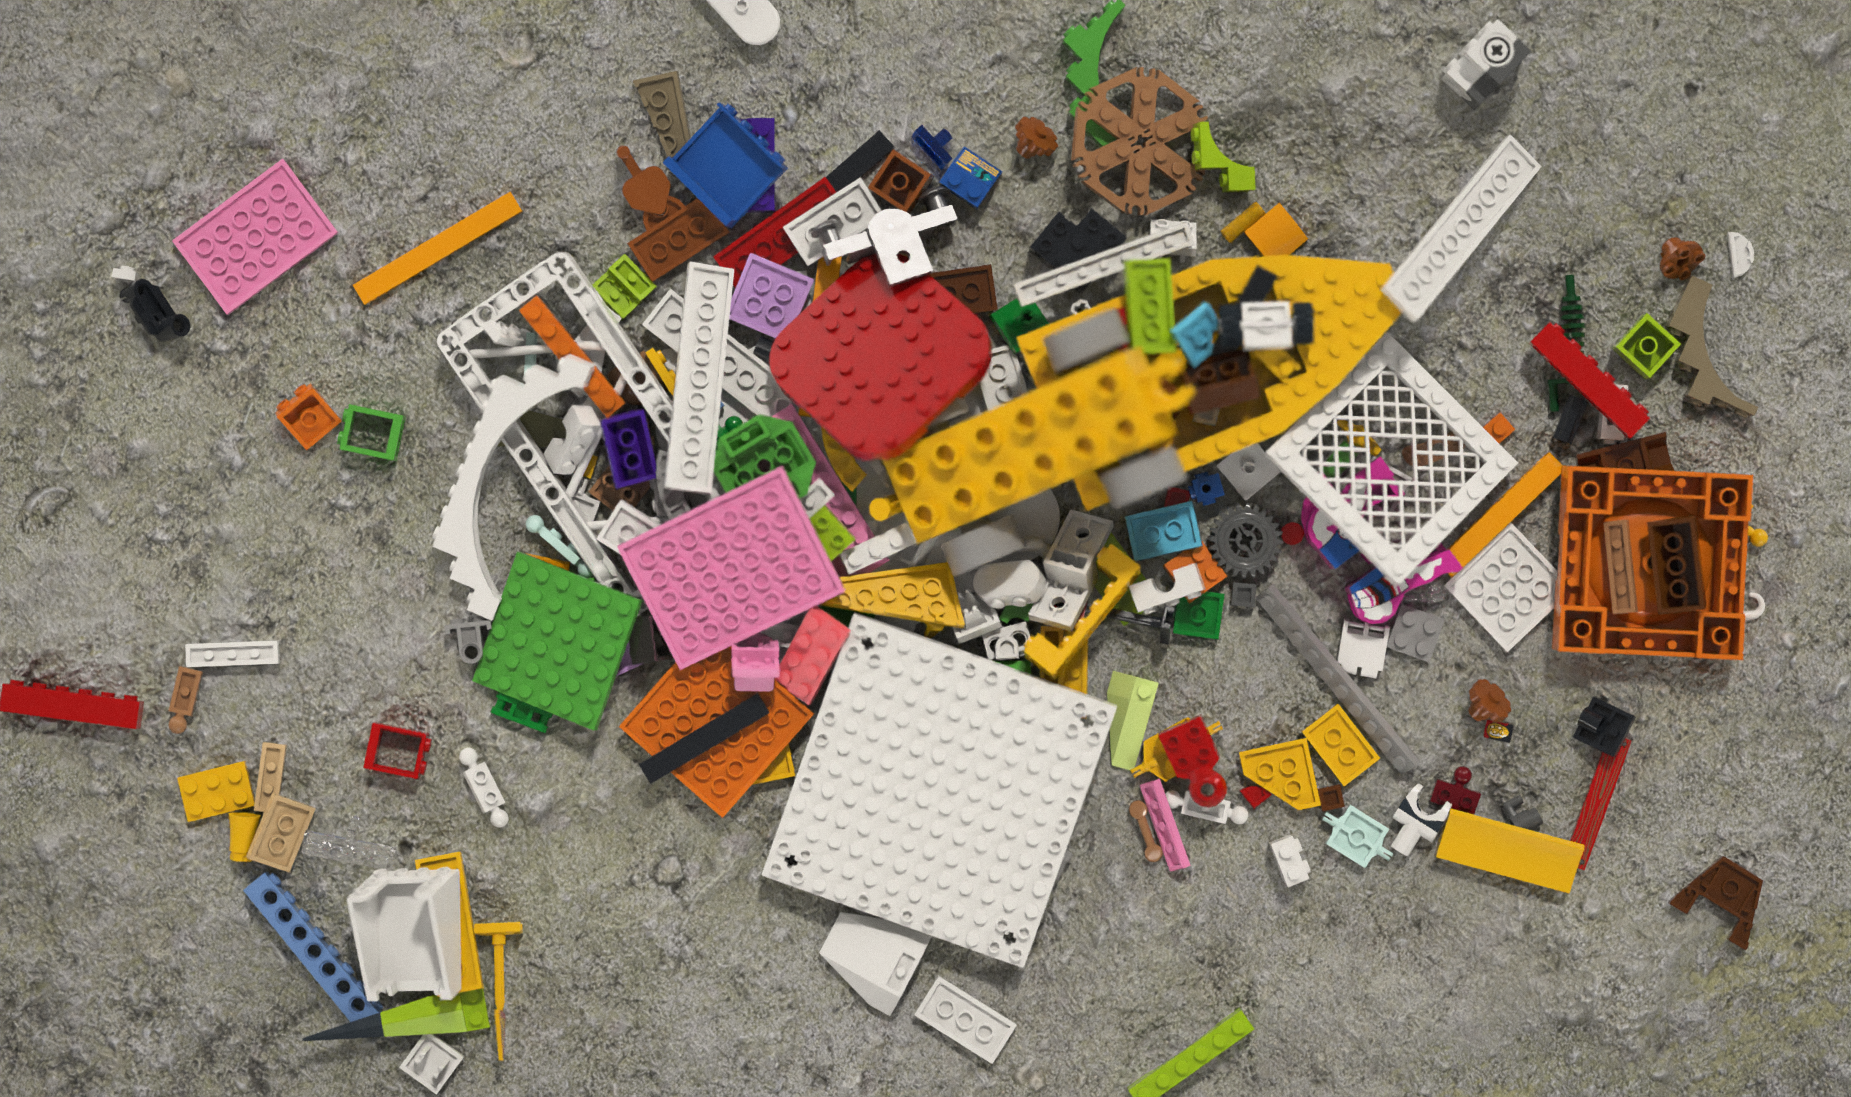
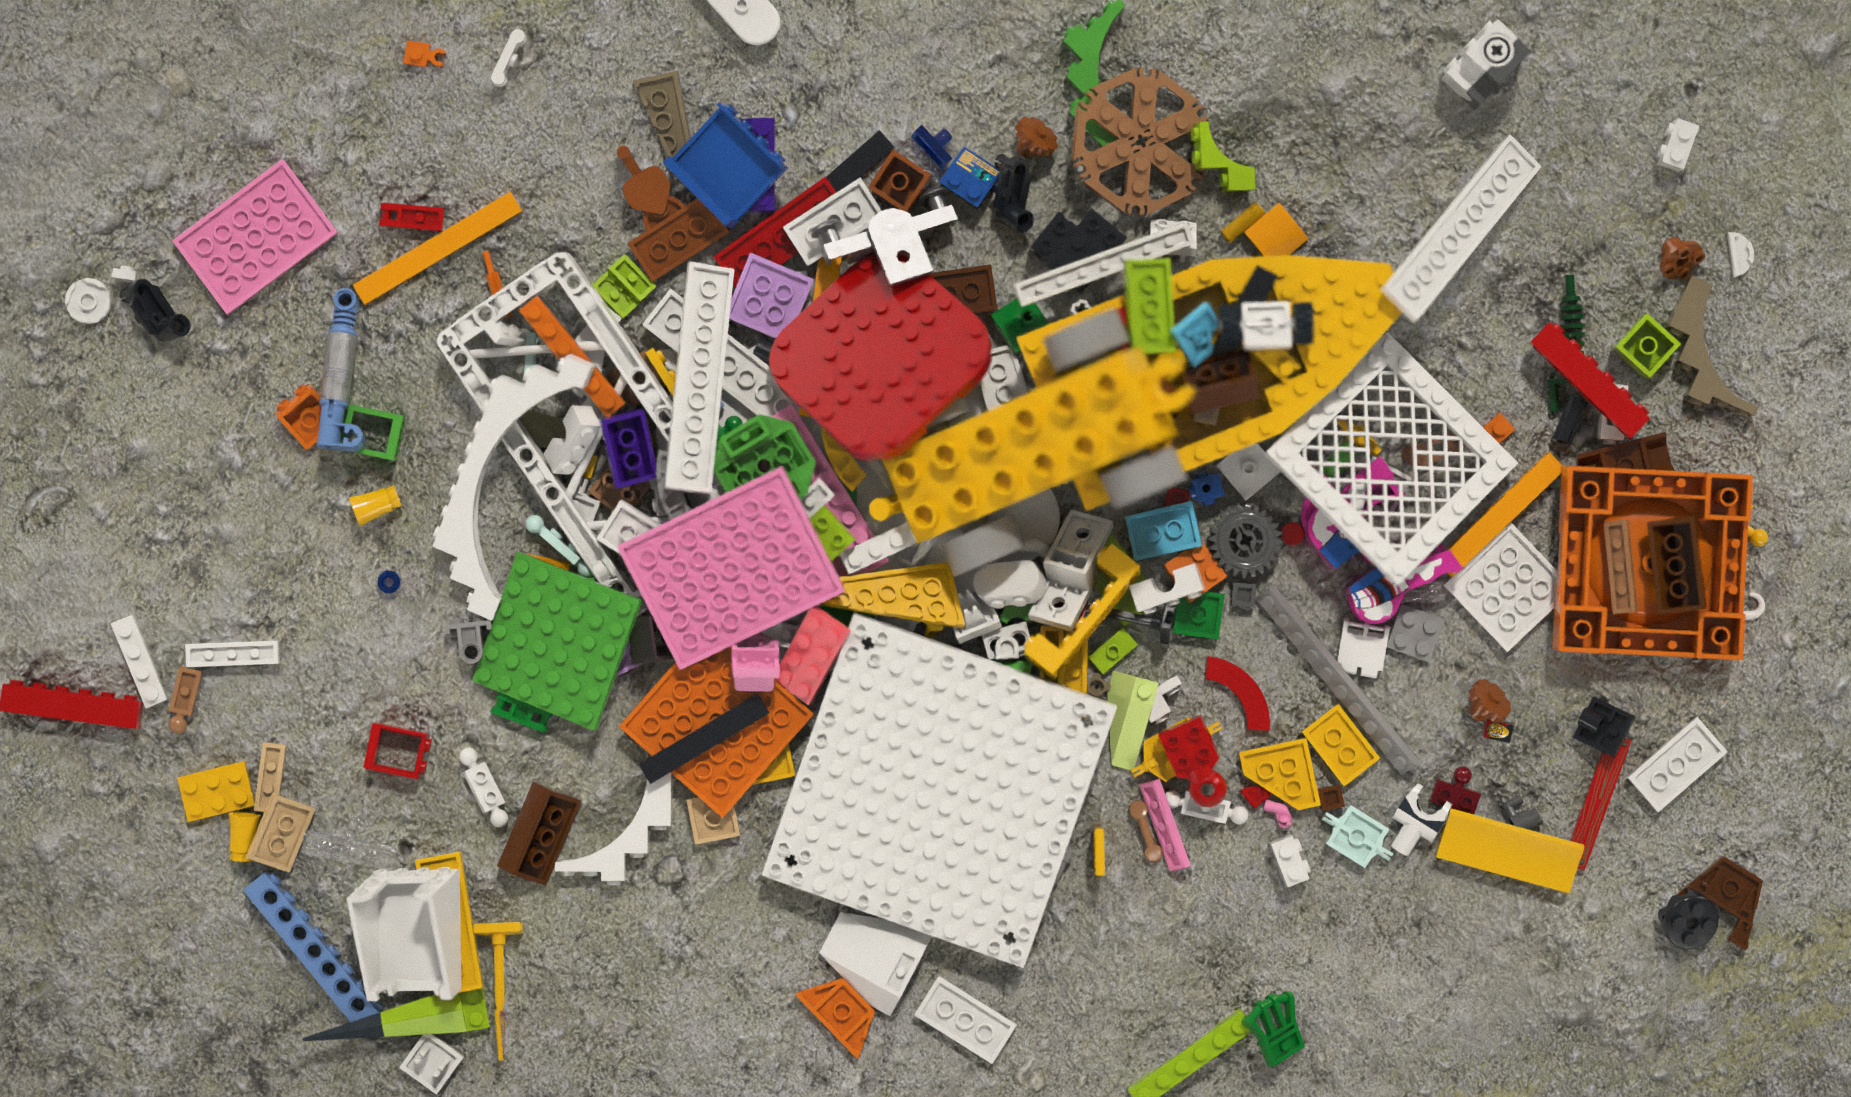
none -> white tile [65,278,112,324]
none -> white plate [111,615,169,708]
none -> piece [317,288,366,452]
none -> yellow plant [349,485,402,527]
none -> clear blue plate [377,571,401,594]
none -> red plate [379,203,445,232]
none -> orange plate [403,40,446,68]
none -> orange axle [482,251,512,320]
none -> white plate [491,29,527,87]
none -> reddish brown slope [497,781,582,886]
none -> white arch [555,772,672,885]
none -> tan plate [686,797,741,845]
none -> orange wing [795,978,875,1059]
none -> black piece [992,154,1034,233]
none -> lime plate [1088,627,1138,674]
none -> dark tan plate [1088,673,1111,699]
none -> yellow tile [1093,827,1105,876]
none -> white slope [1149,675,1182,724]
none -> red tile [1205,656,1270,731]
none -> green plate [1241,991,1305,1067]
none -> bright pink arm [1263,800,1292,829]
none -> white plate [1627,717,1727,812]
none -> white brick [1657,118,1699,172]
none -> black plate [1658,889,1719,949]

